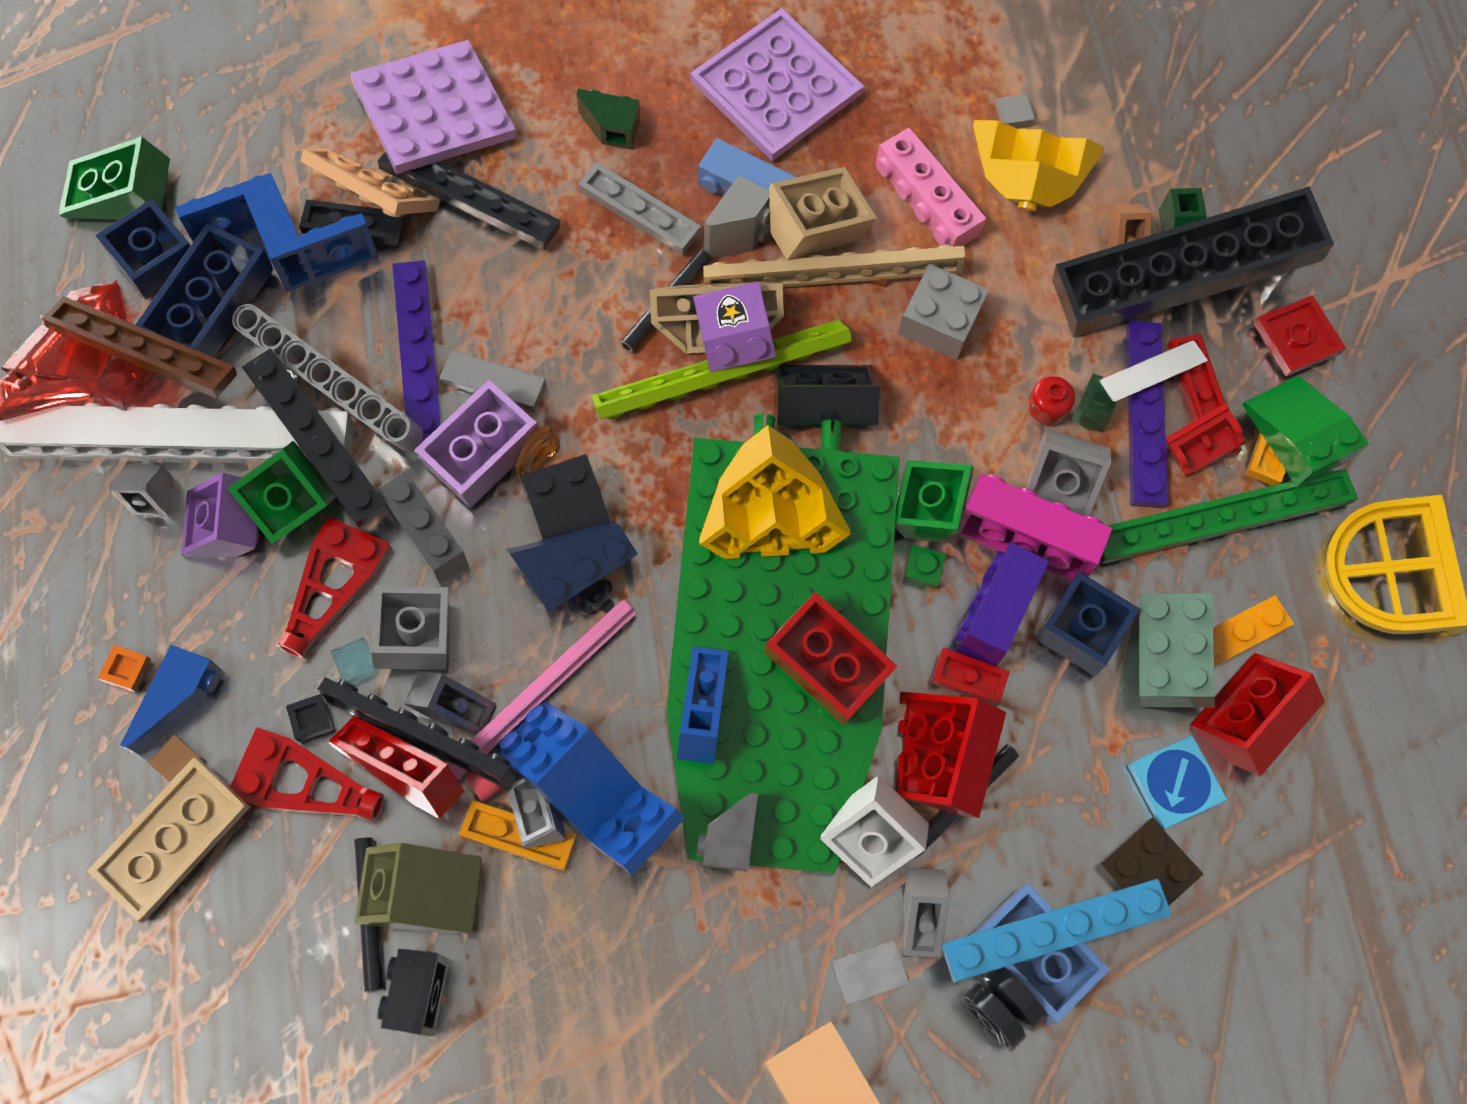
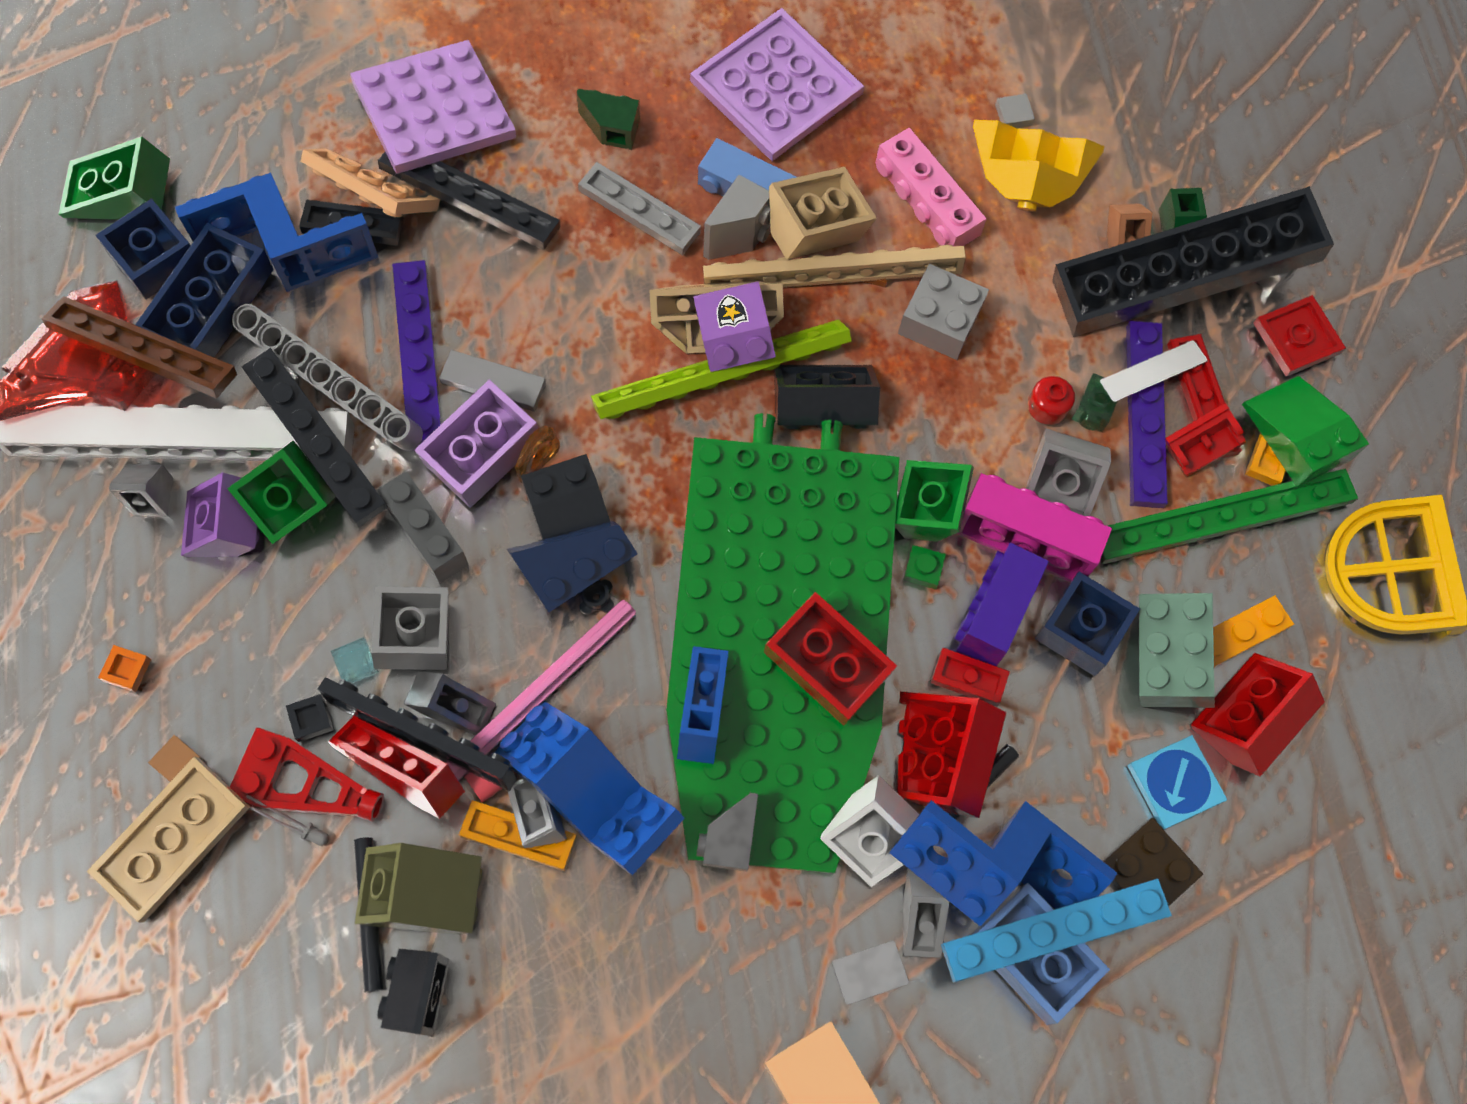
blue slope [120,645,221,755] -> none
red plate [277,516,392,658] -> none
black piece [620,249,711,353] -> none
yellow brick [699,425,851,559] -> none
black wheel [962,967,1047,1052] -> none
none -> piece [246,794,329,846]
none -> blue bracket [889,800,1117,926]

